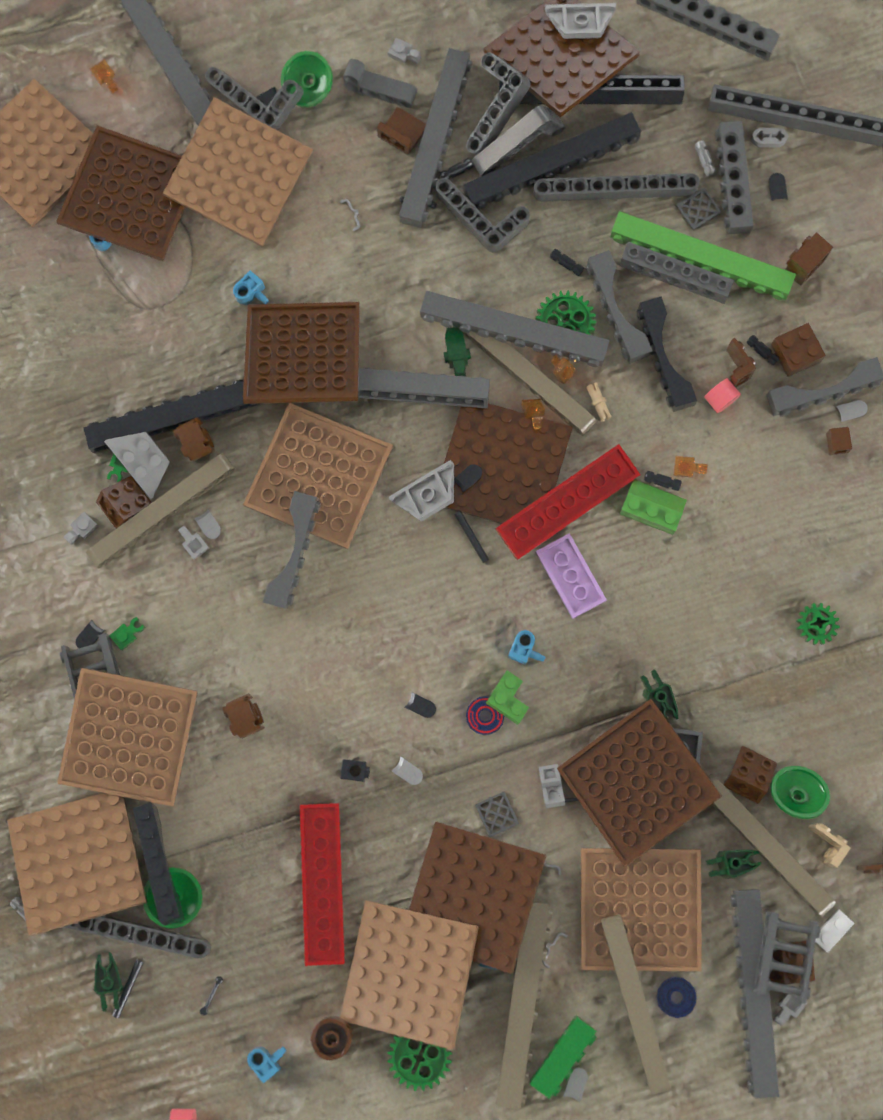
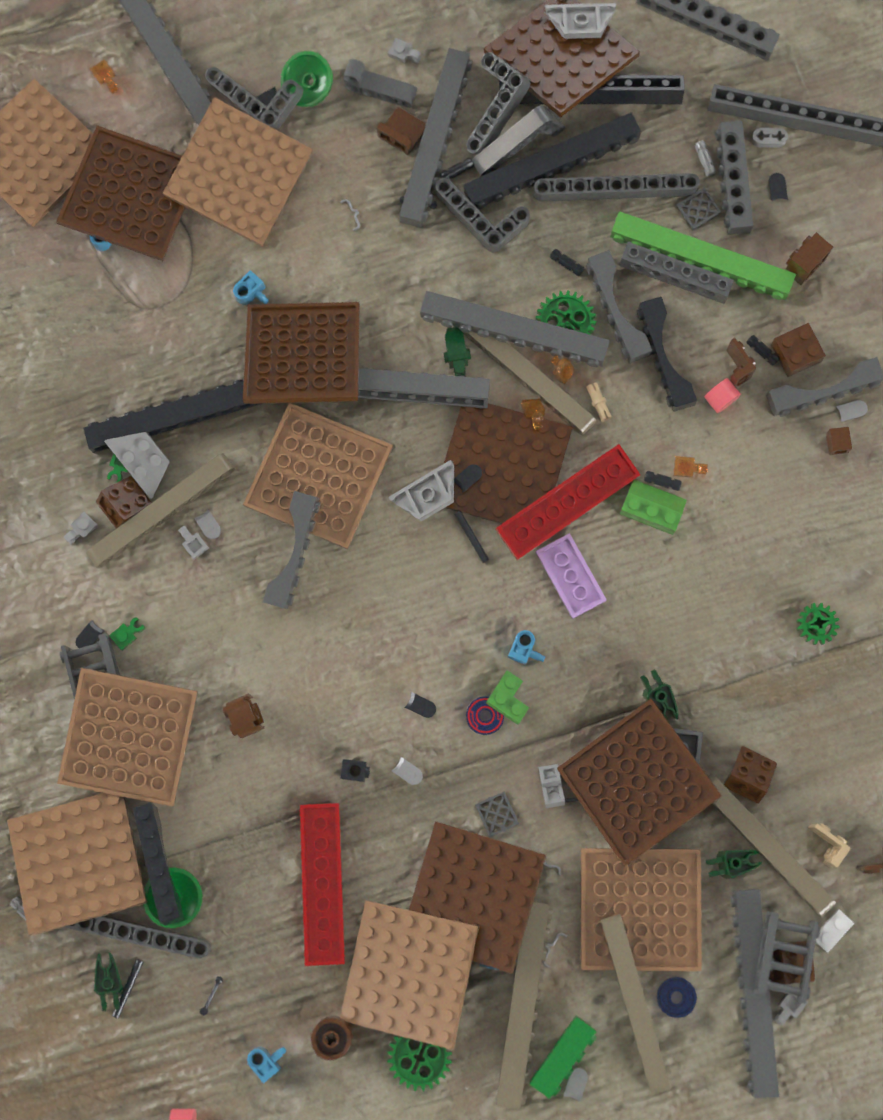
reddish brown brick [173,417,215,461] -> none
green dish [771,766,830,819] -> none

